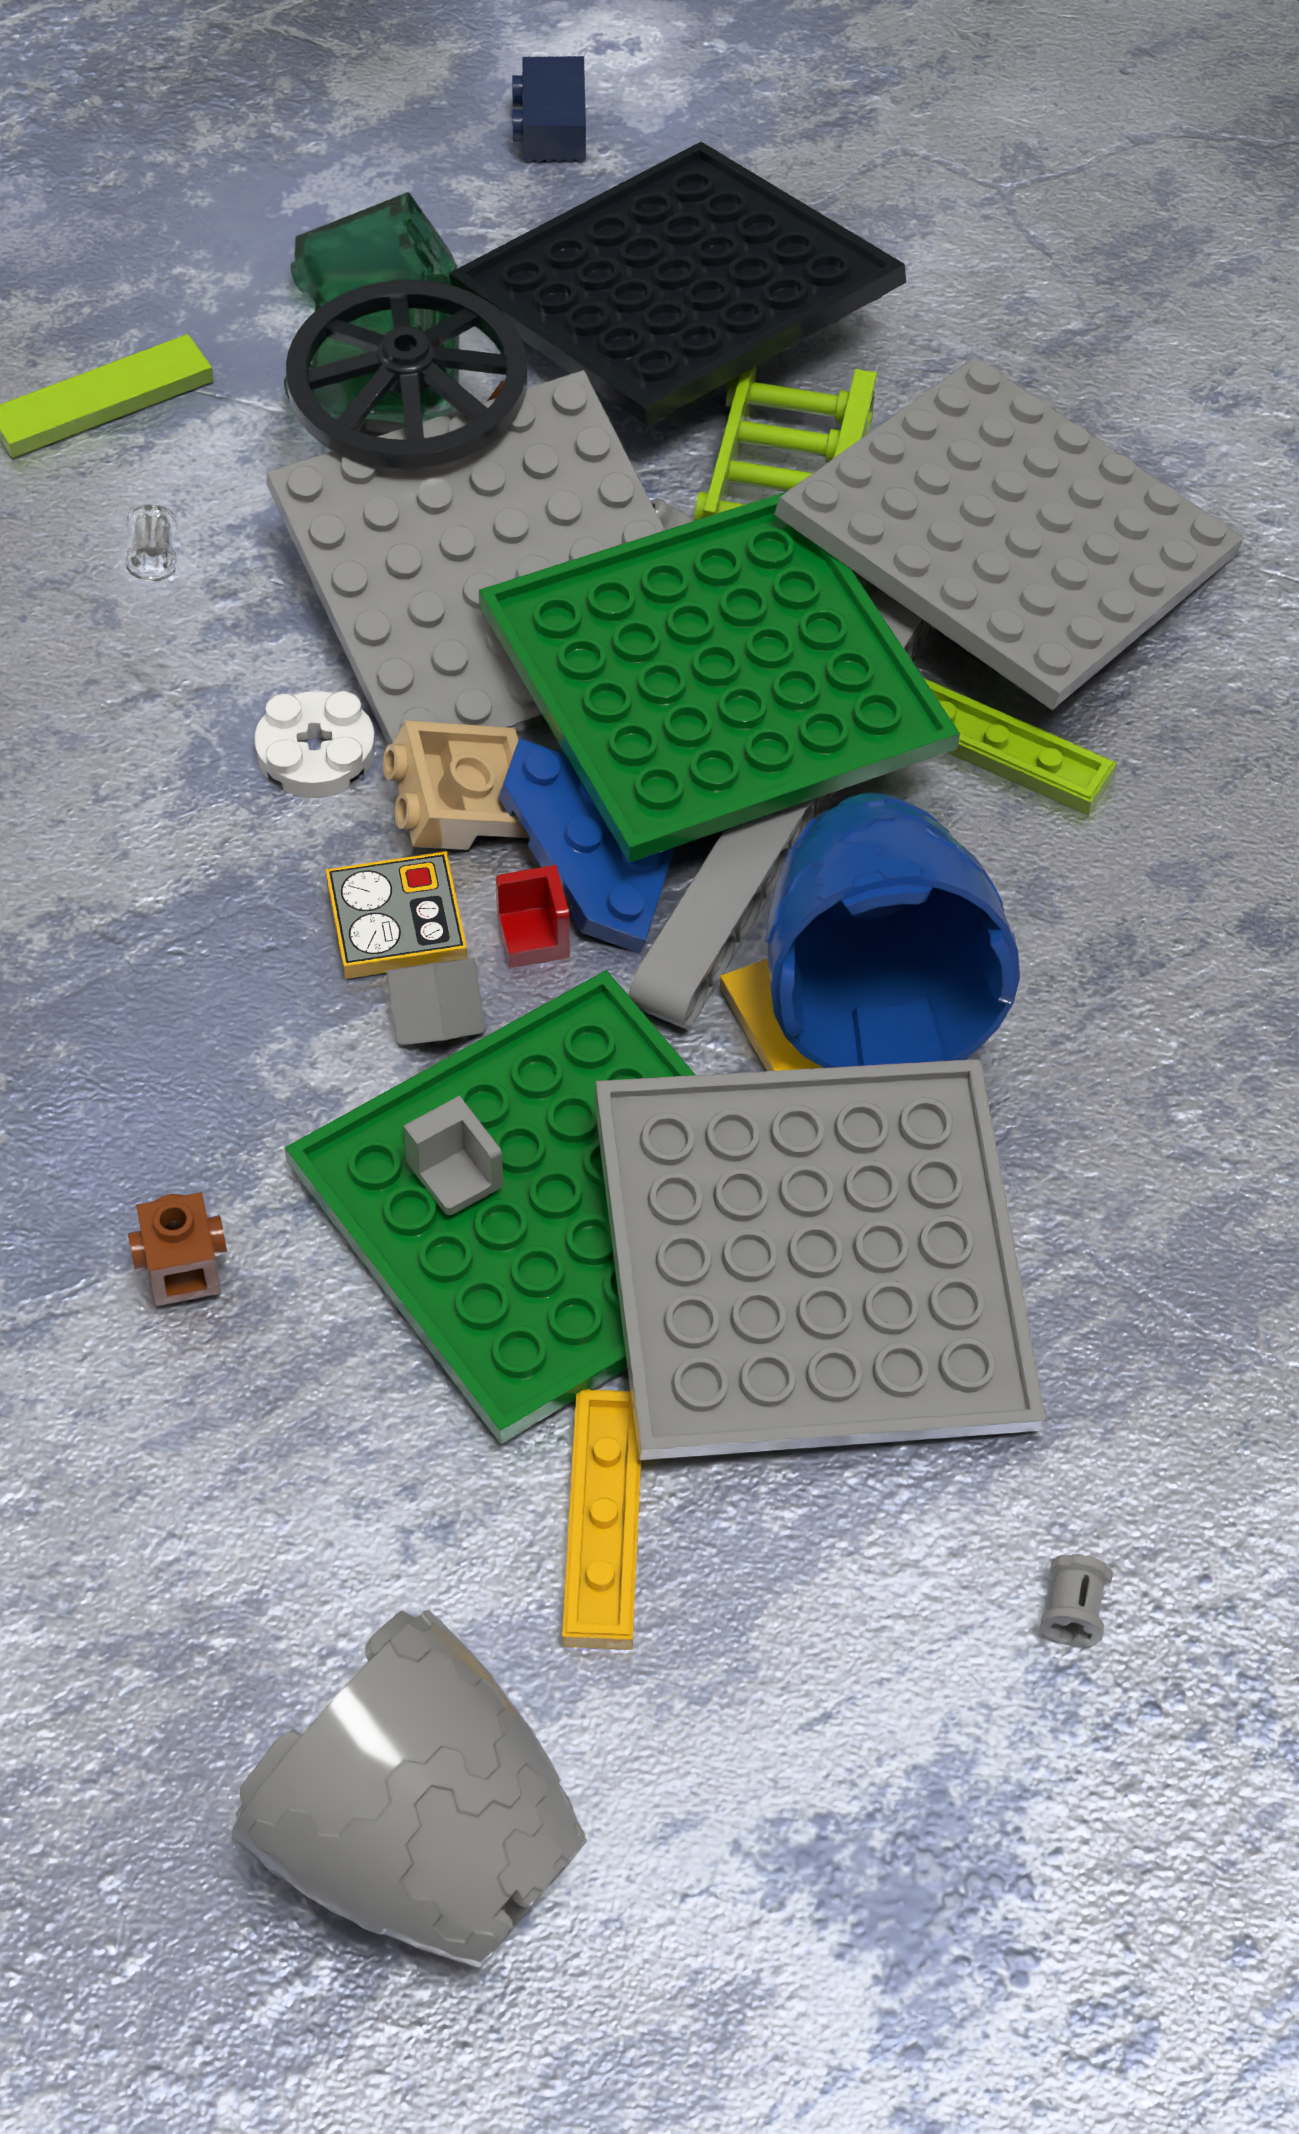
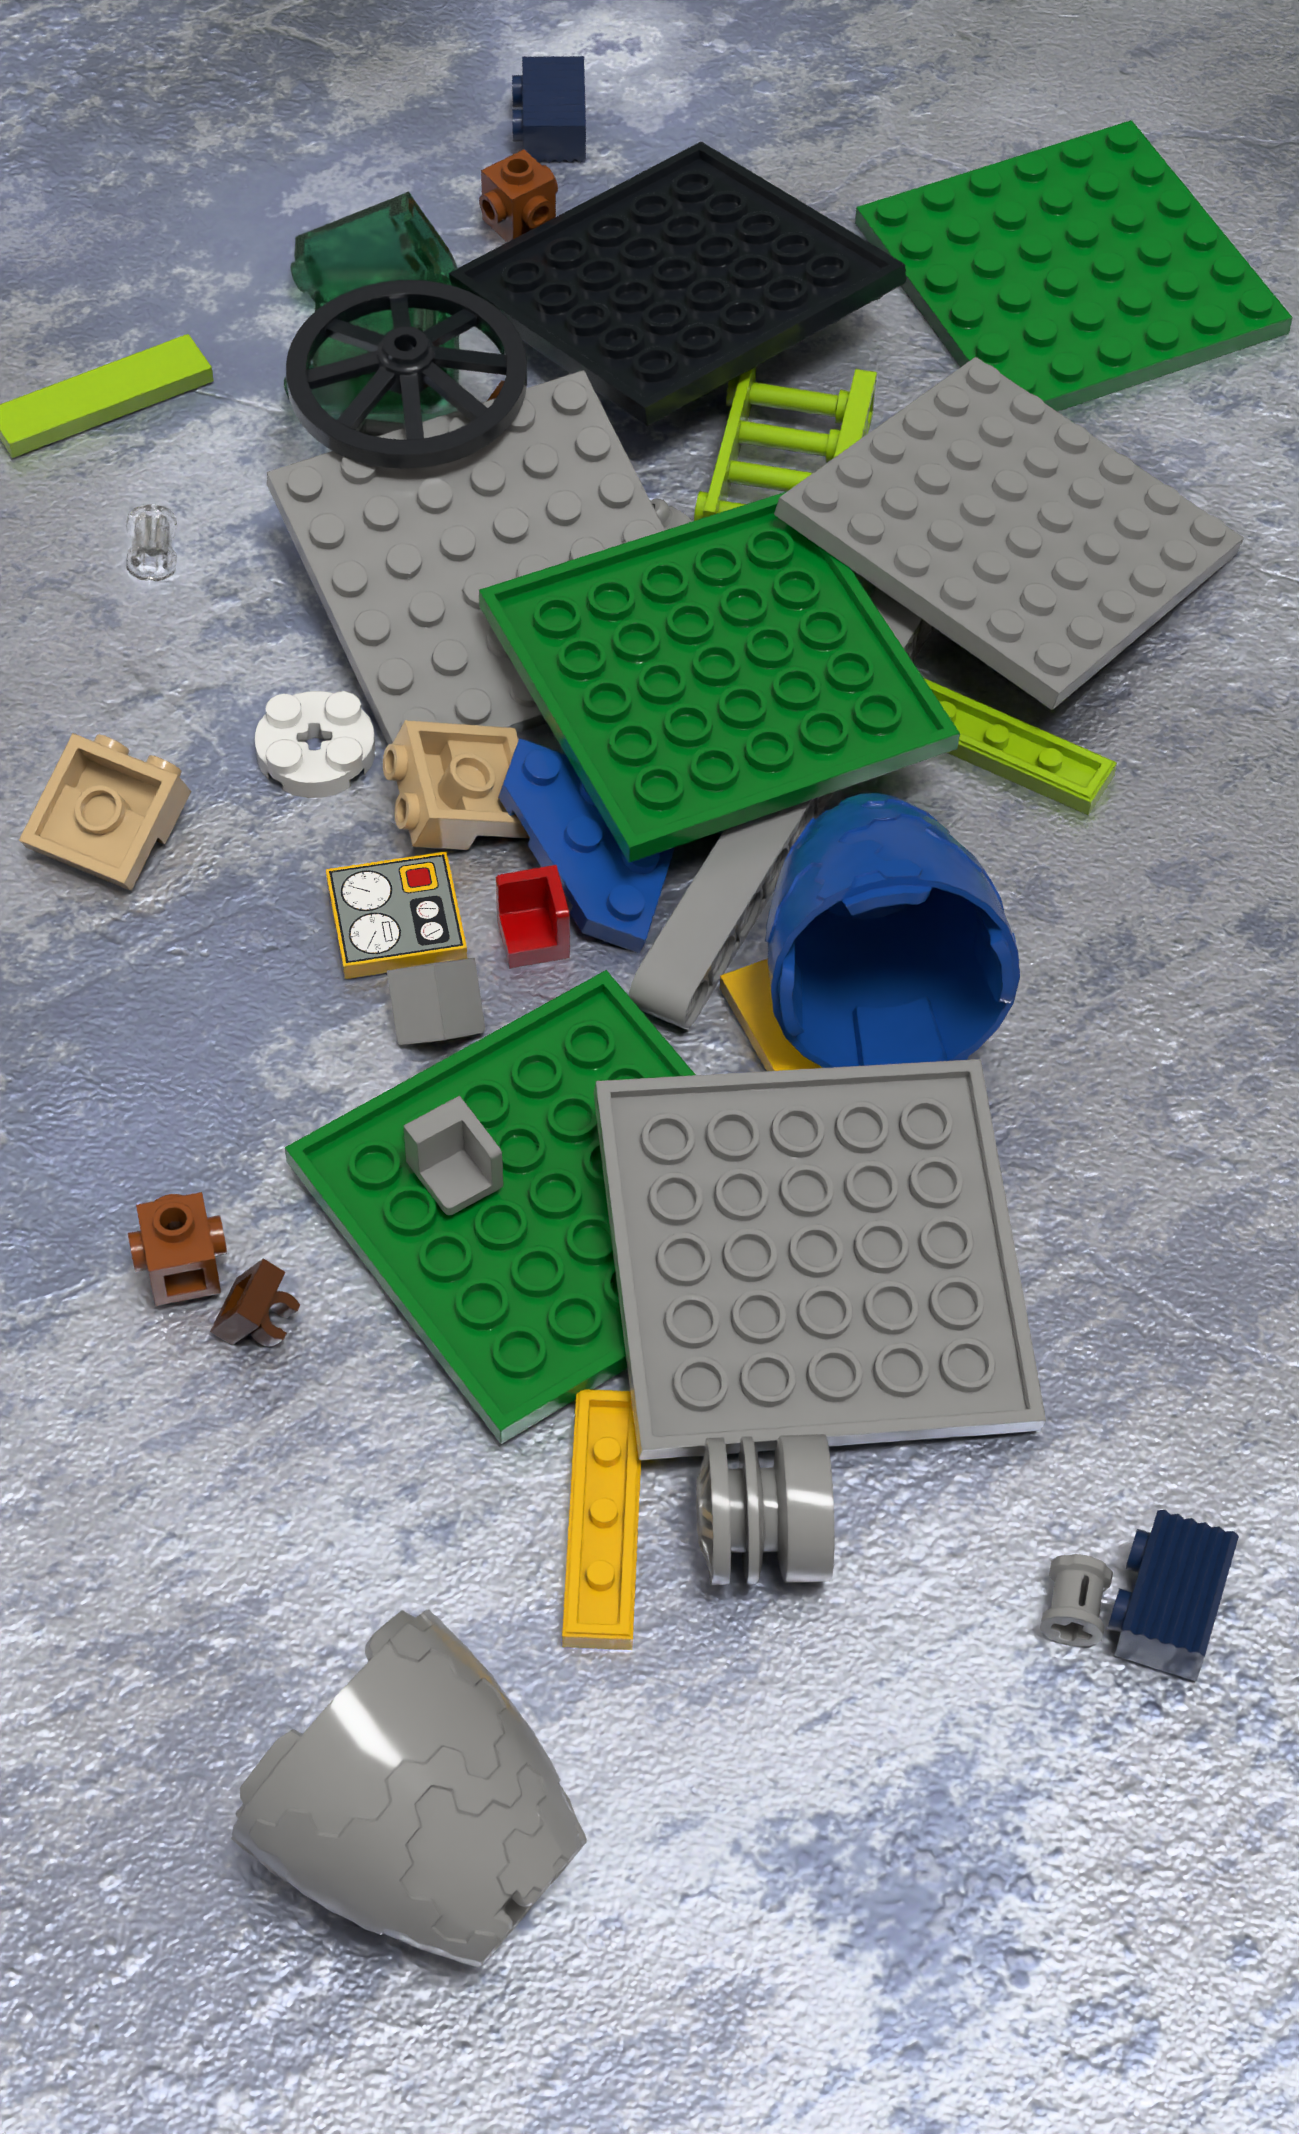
none -> tan plate [19,733,191,891]
none -> reddish brown tile [210,1258,300,1347]
none -> dark orange brick [479,149,558,242]
none -> light grey wheel [696,1434,835,1586]
none -> green plate [855,120,1293,412]
none -> dark blue brick [1107,1509,1239,1682]

